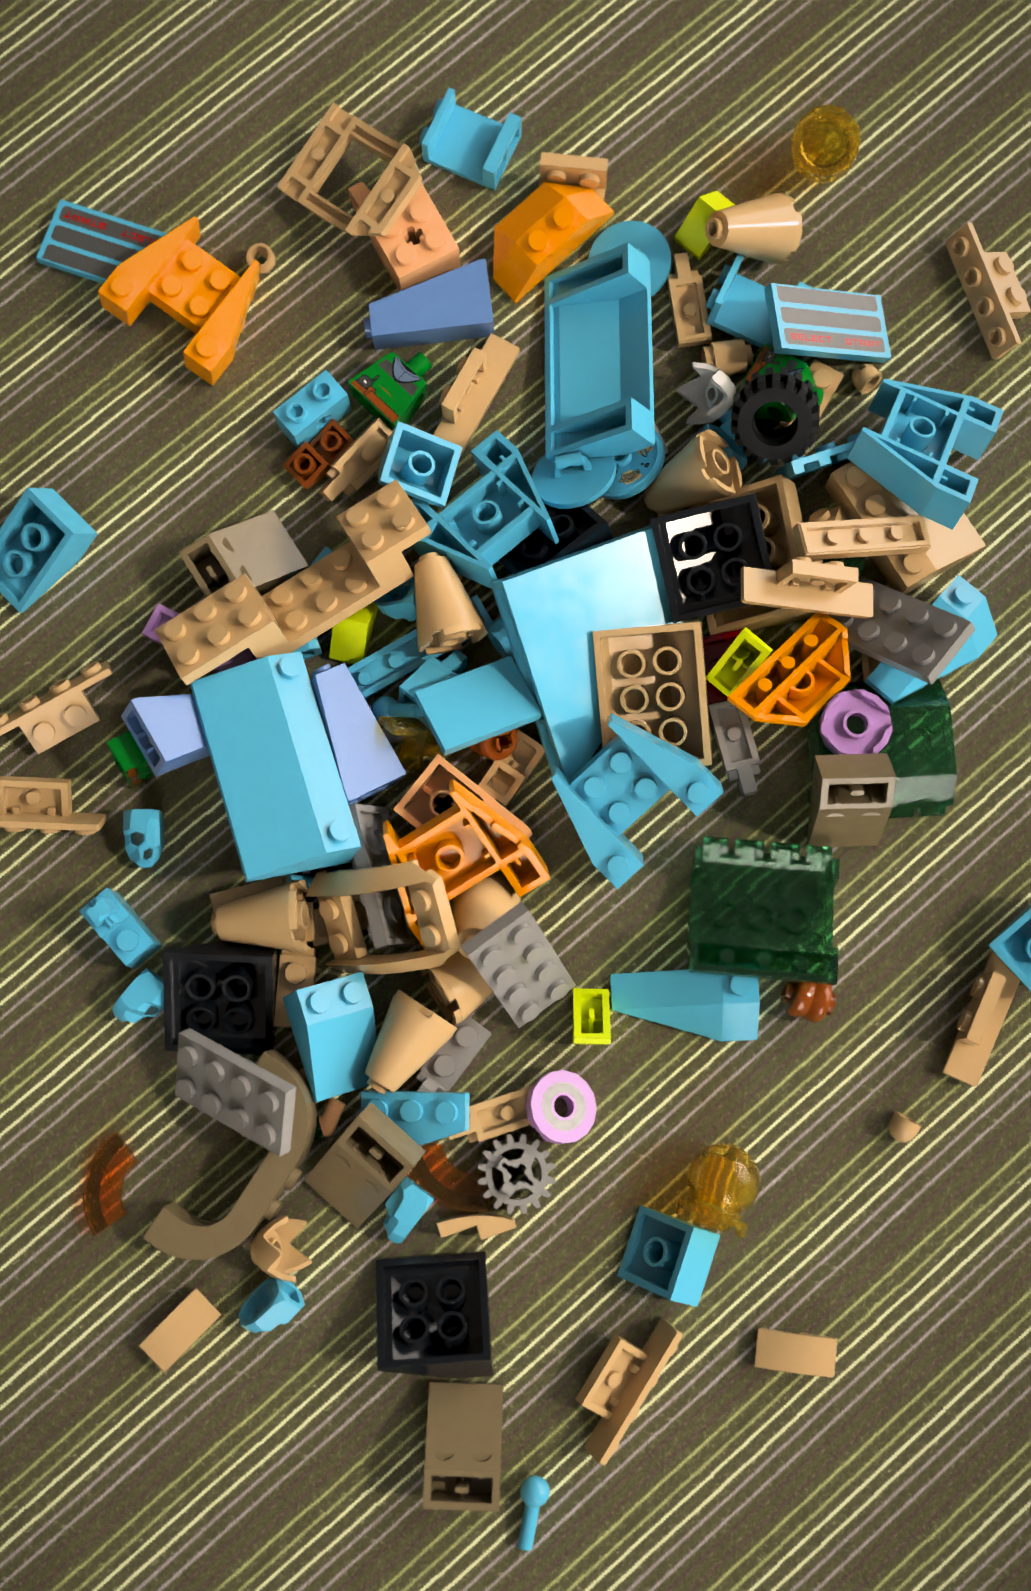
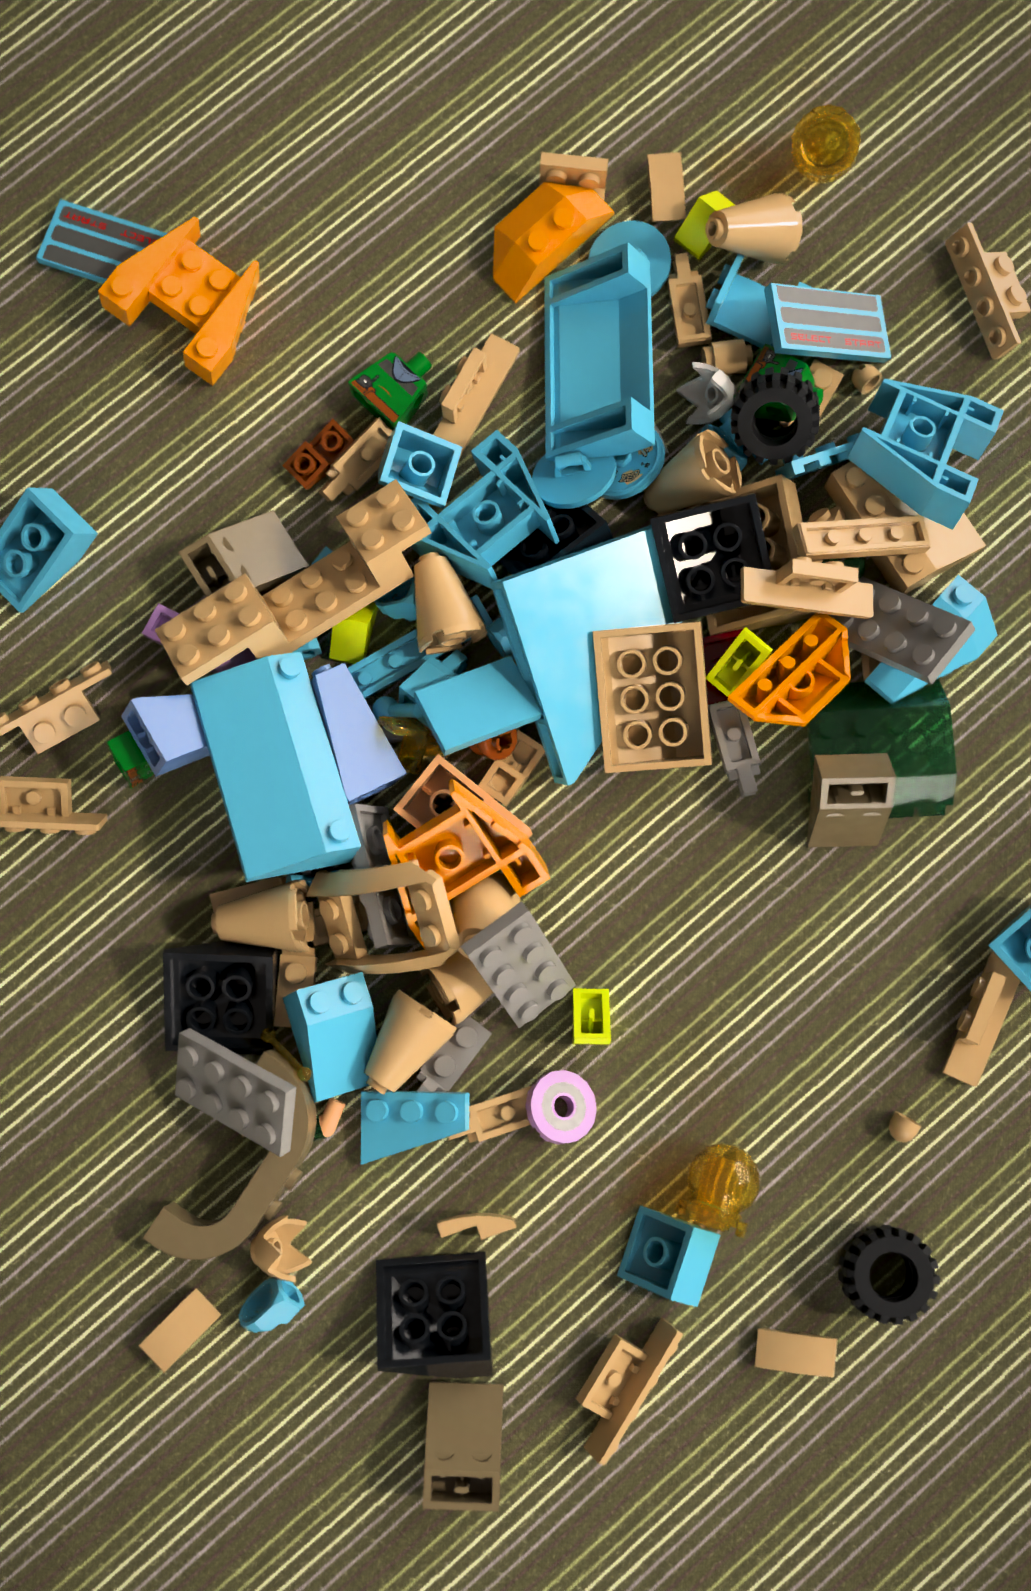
medium azure hinge [79,888,163,969] -> none
clear orange tile [83,1132,138,1236] -> none
medium azure rock [112,969,164,1023] -> none
medium azure rock [123,809,165,868] -> none
tan hinge [246,243,275,274] -> none
medium azure brick [273,370,352,449] -> none
tan wedge [277,102,422,236] -> none
dark tan slope [304,1102,426,1229] -> none
light nougat brick [348,182,461,291] -> none
medium blue slope [364,259,494,350] -> none
medium azure rock [383,1176,435,1243] -> none
clear orange tile [412,1144,490,1212] -> none
medium azure panel [419,88,522,191] -> none
light grey gear [476,1134,556,1214] -> none
medium azure bar [518,1475,550,1551] -> none
medium azure wedge [551,713,724,889] -> none
medium azure wedge [610,966,760,1042] -> none
clear green slope [687,836,840,985] -> none
dark orange piece [780,972,836,1023] -> none
lavender tile [819,689,892,755] -> none
none -> clear yellow hinge [260,1028,312,1081]
none -> tan slope [647,152,686,223]
none -> black tyre [838,1225,940,1325]

